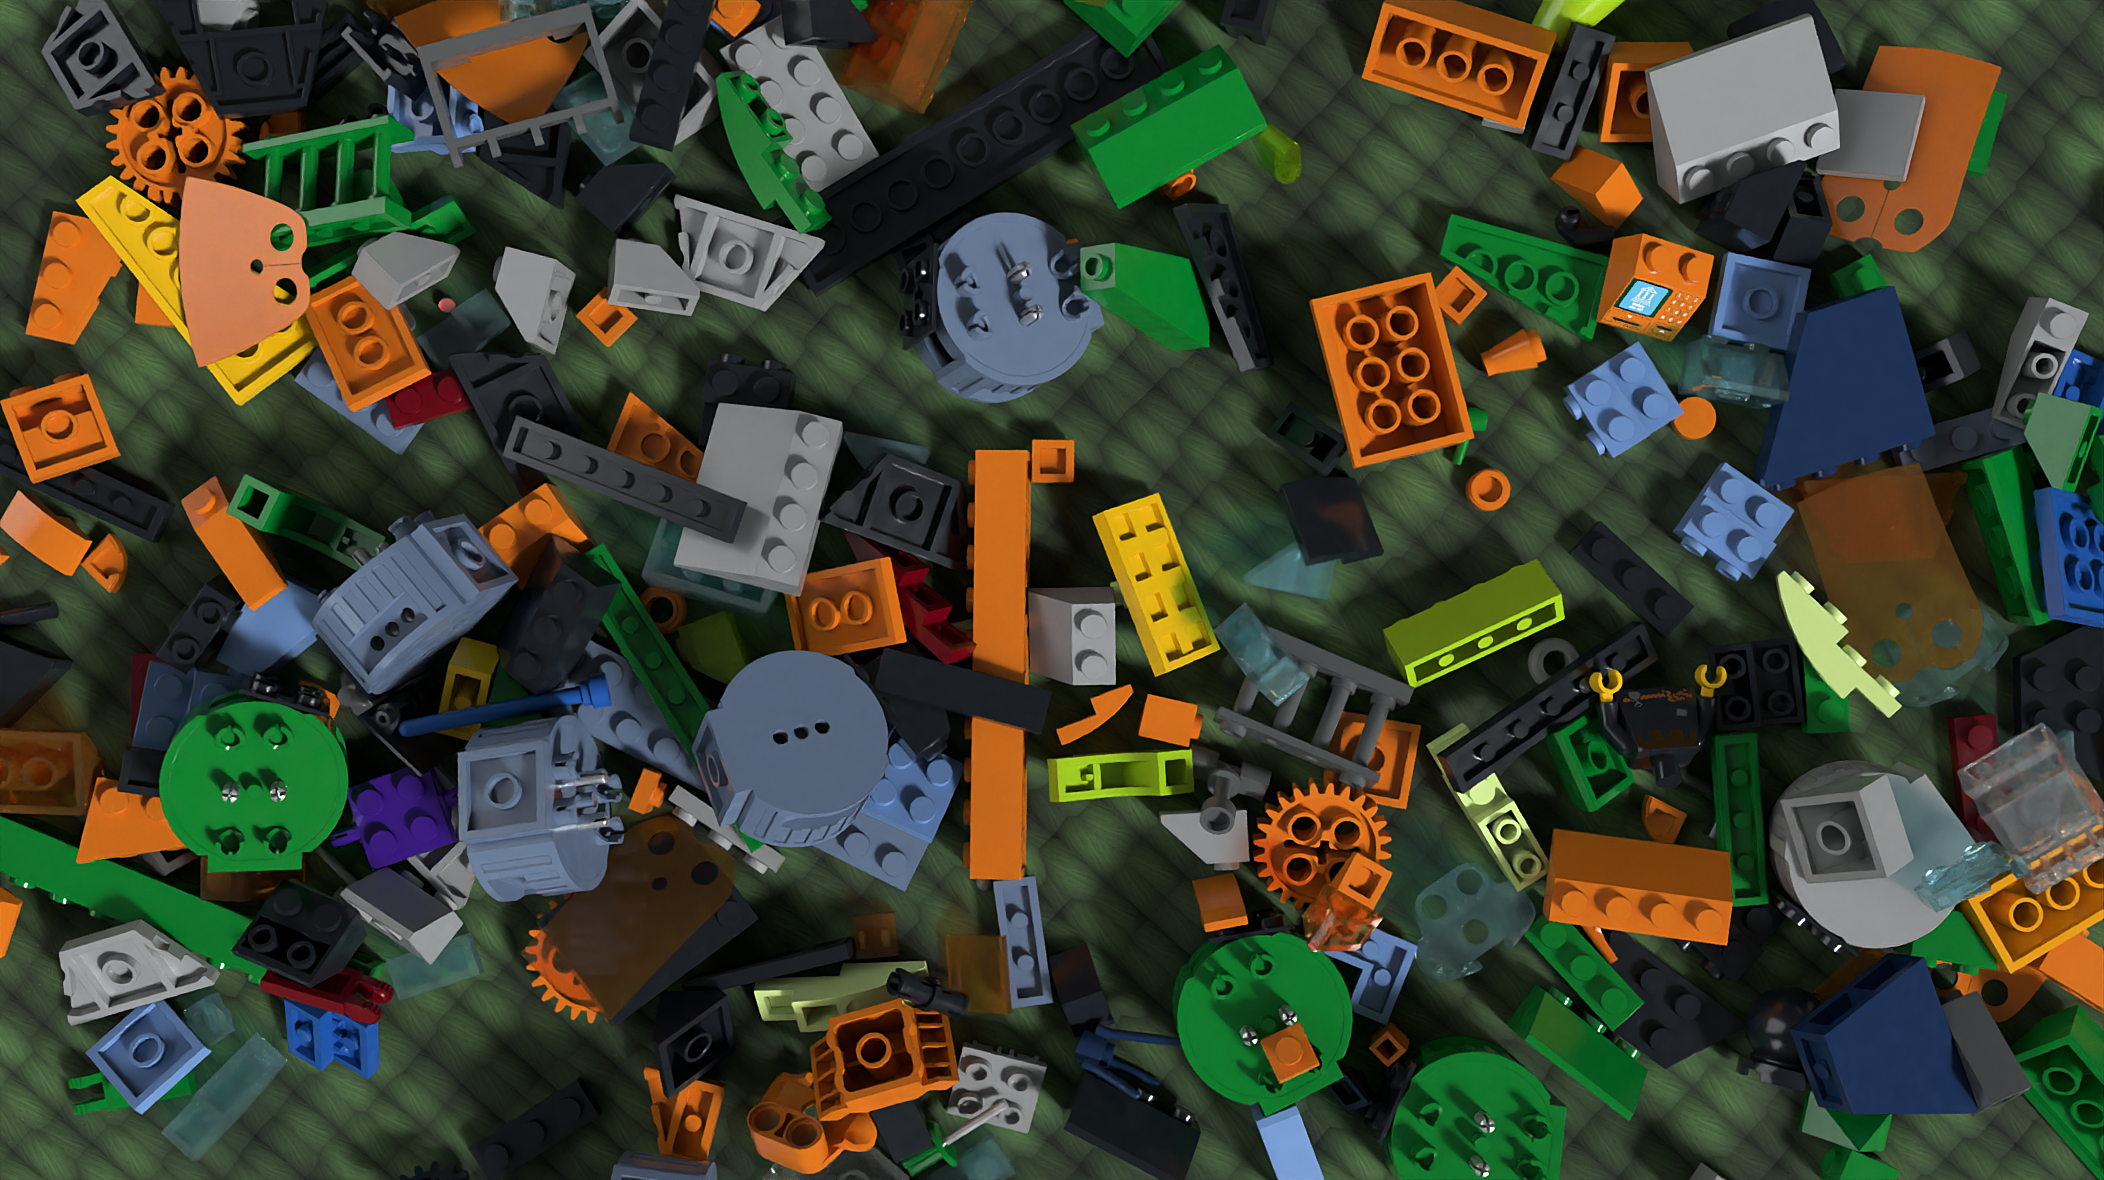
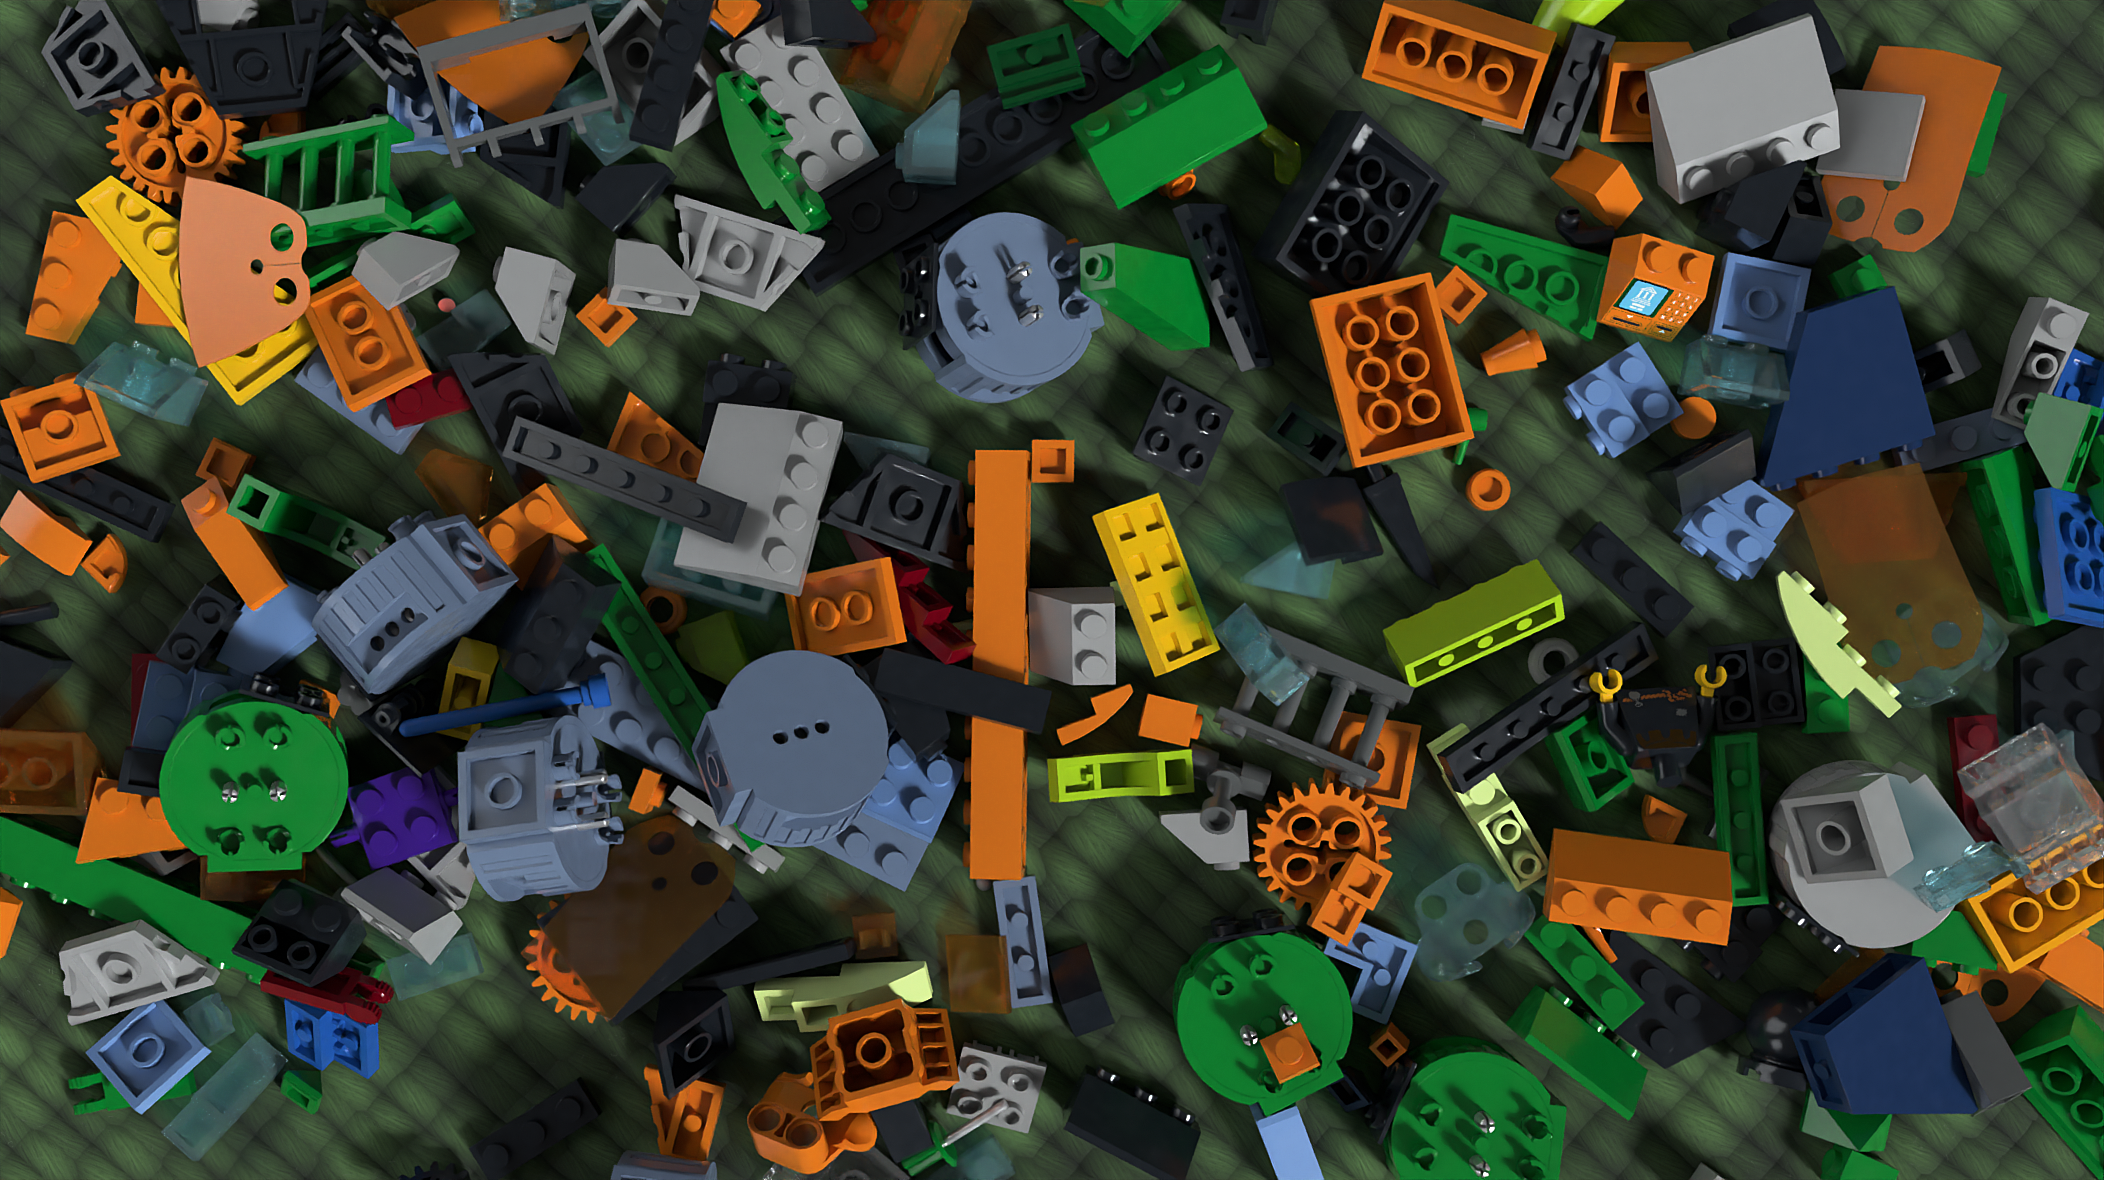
black pin [886,968,969,1020] -> none
dark blue plant [1074,1024,1181,1099] -> none
orange slope [1192,873,1248,932] -> none
clear orange slope [1302,883,1383,952] -> none
none -> clear light blue slope [74,340,209,427]
none -> orange tile [195,437,257,491]
none -> green slope [280,1070,323,1115]
none -> clear orange slope [414,448,493,528]
none -> clear light blue slope [895,90,961,185]
none -> dark green plate [986,23,1086,110]
none -> black hinge [1131,375,1234,487]
none -> black slope [1250,110,1450,298]
none -> black bar [1361,463,1440,590]
none -> black slope [1645,429,1757,516]

